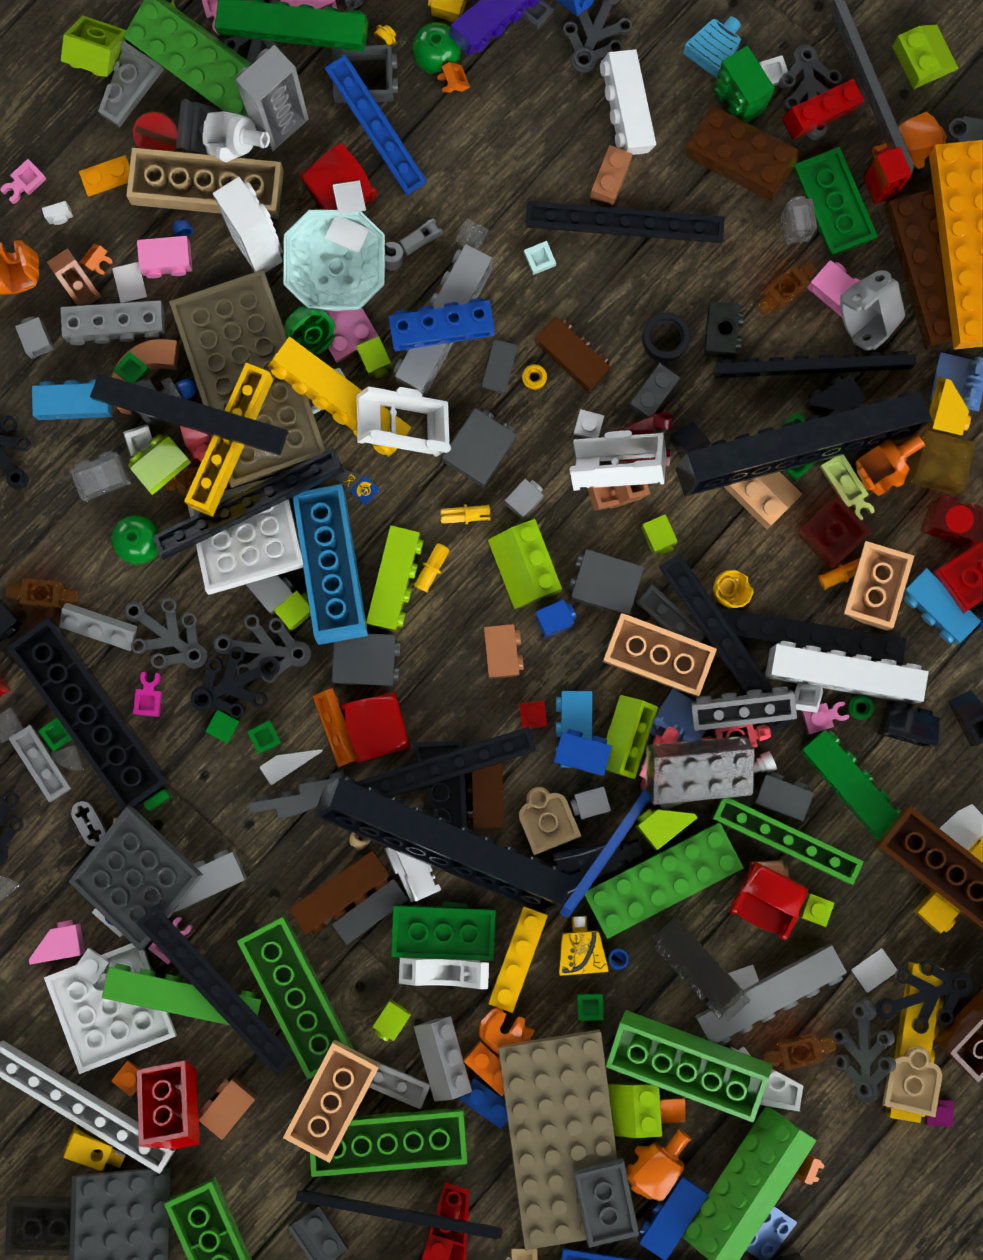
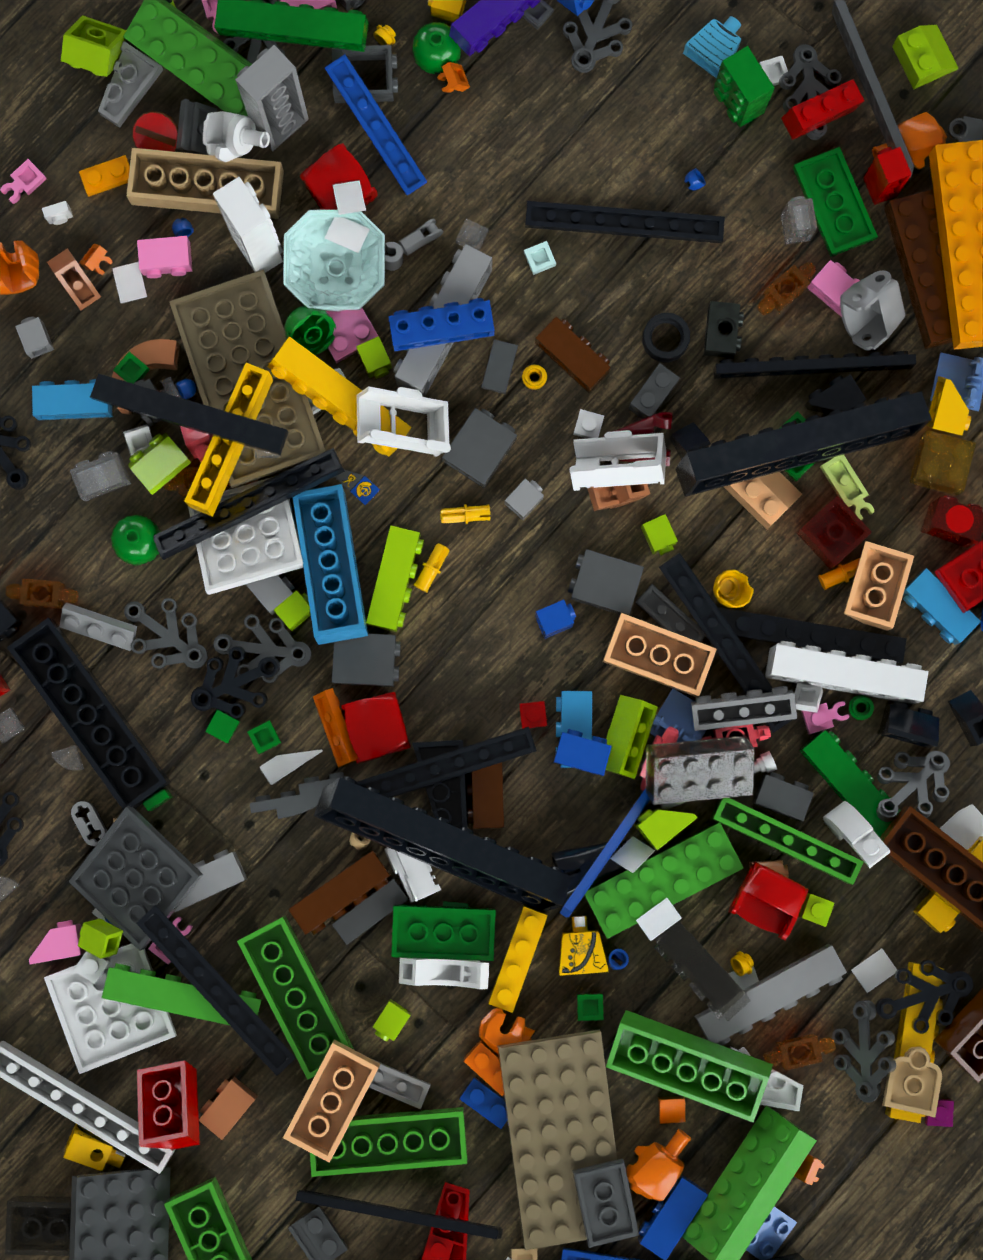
light grey plate [9,725,73,802] -> none
green plate [39,718,72,751] -> none
light grey brick [61,300,166,345] -> none
orange plate [111,1060,140,1097] -> none
dark pink plate [133,672,162,717] -> none
light grey brick [414,1017,472,1102] -> none
nougat brick [484,624,524,679] -> none
lime slope [488,519,562,610] -> none
tan plate [519,787,581,856] -> none
light grey brick [570,786,611,819] -> none
nougat brick [590,145,633,208] -> none
white brick [600,49,656,155] -> none
lime slope [608,1081,662,1138] -> none
reddish brown brick [686,105,798,202] -> none
orange piece [855,433,926,496] -> none
none -> lime brick [78,919,123,959]
none -> white sticker [610,836,655,873]
none -> white sticker [636,898,682,941]
none -> blue hinge [684,168,706,191]
none -> yellow plate [730,951,754,976]
none -> white arch [823,801,890,868]
none -> dark grey plant [876,751,950,822]

